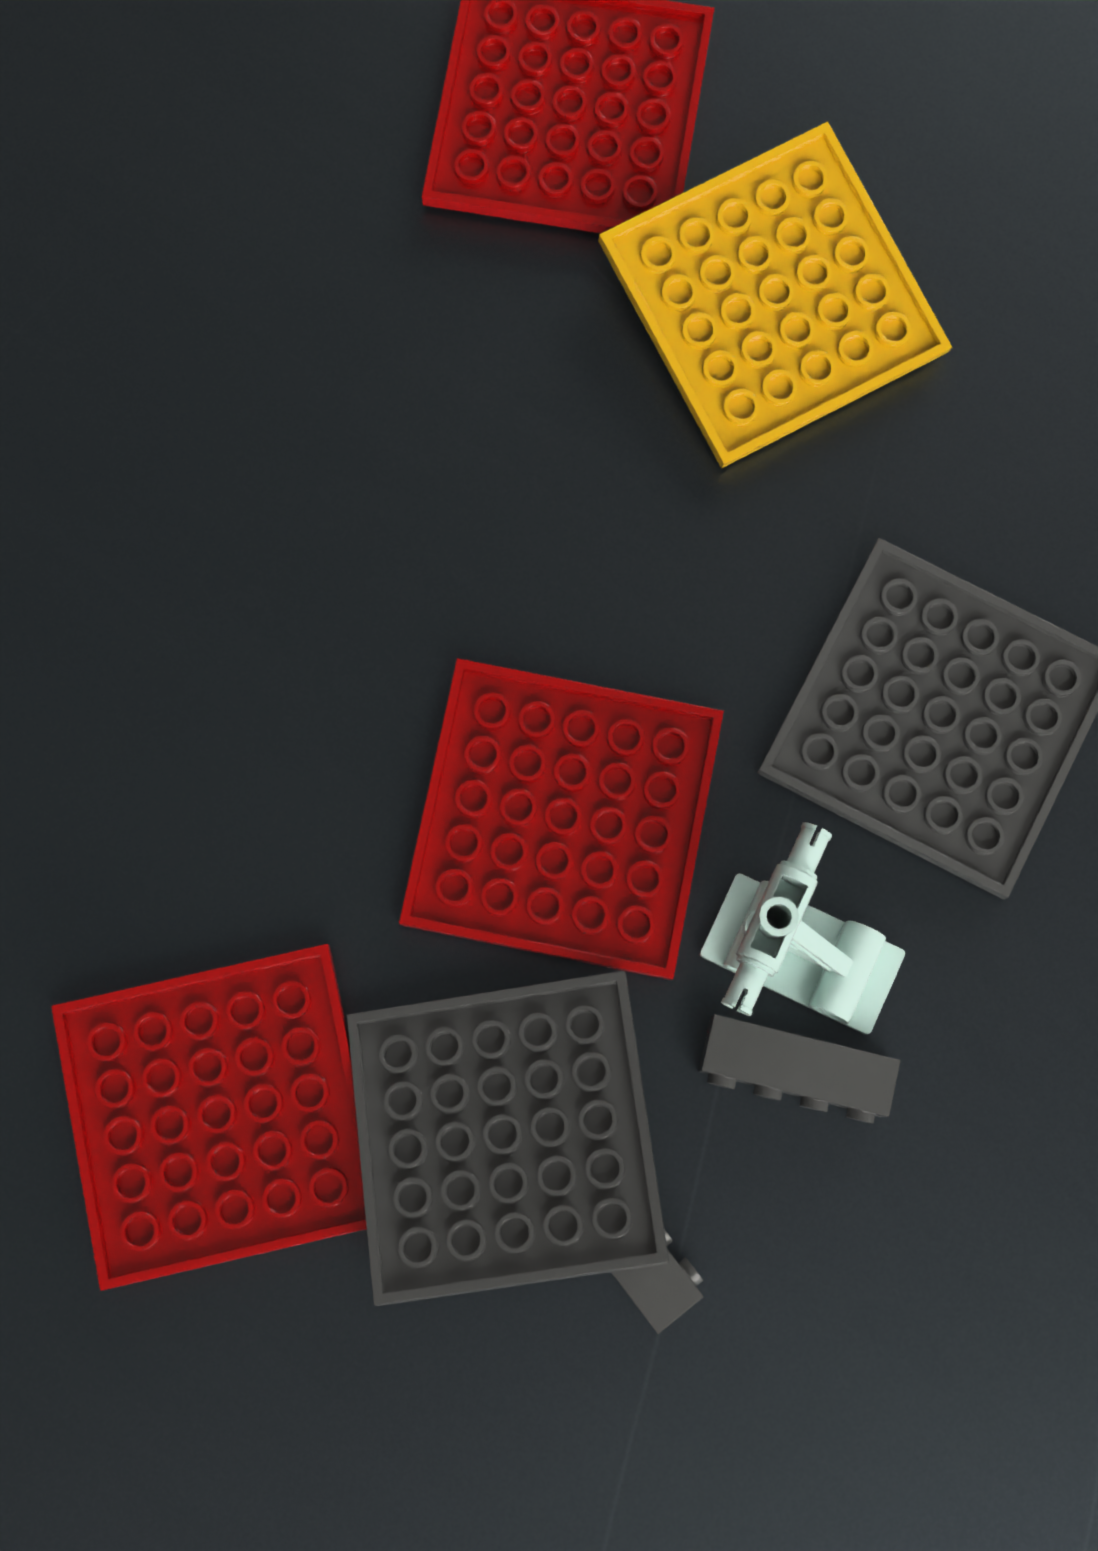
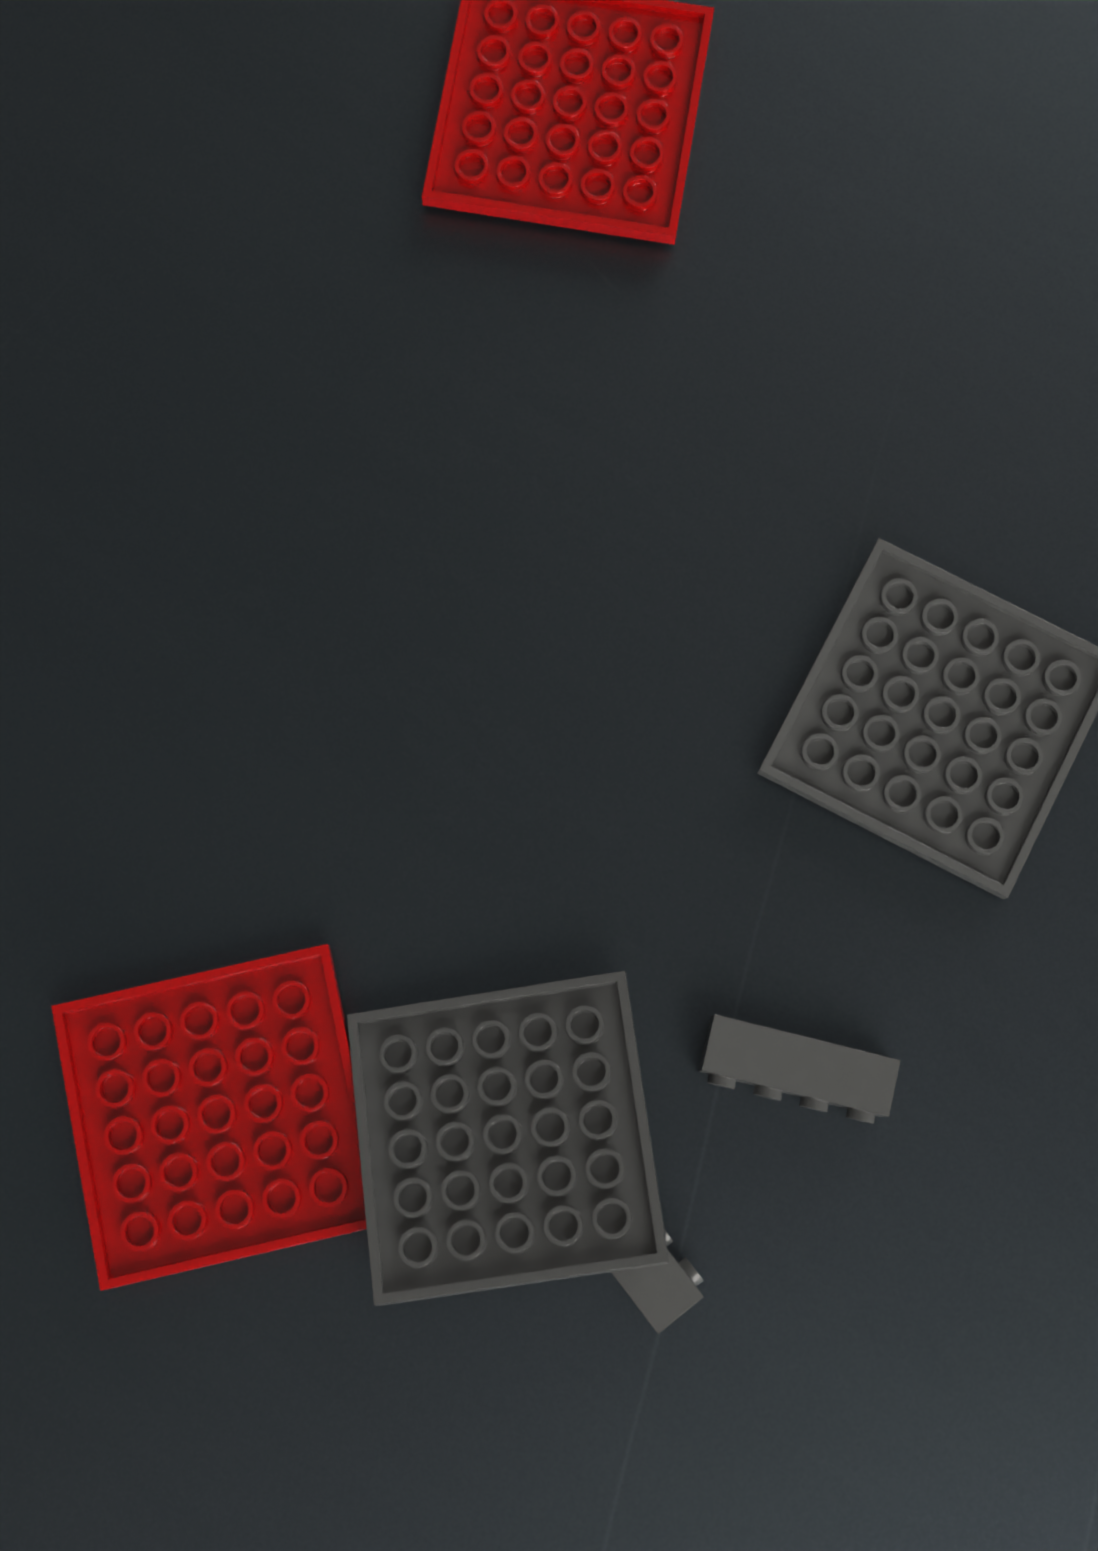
red plate [399,658,724,980] -> none
yellow plate [598,122,952,469] -> none
light aqua plate [700,822,905,1035] -> none

